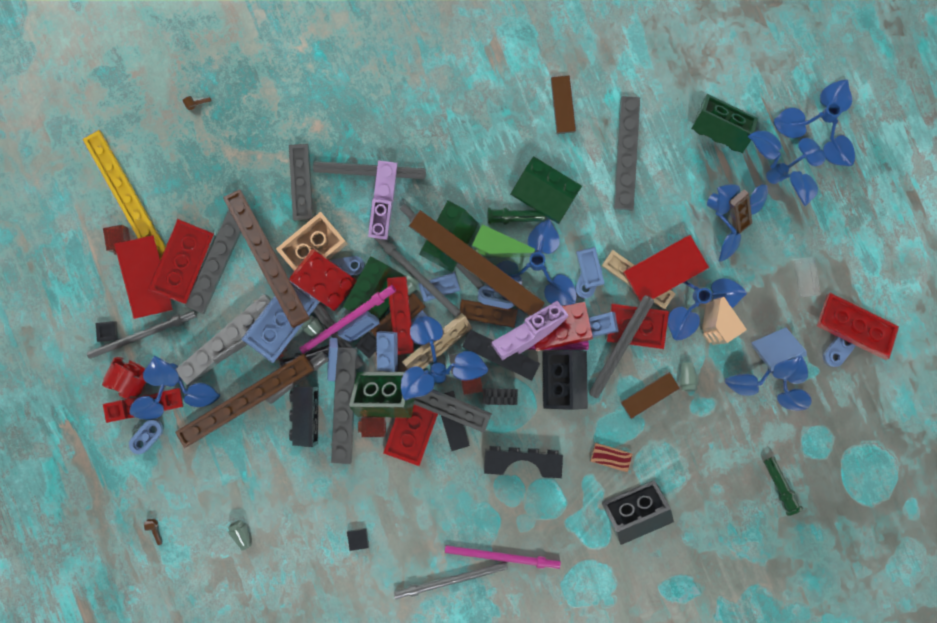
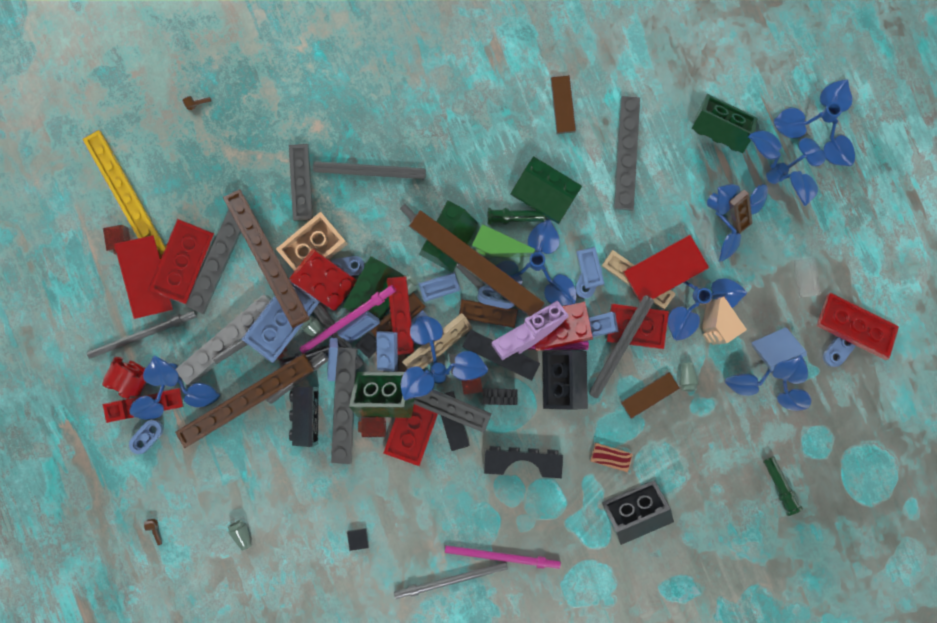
black tile [95,321,118,342] -> none
lavender slope [368,160,398,240] -> none
dark grey bar [374,238,461,317] -> none

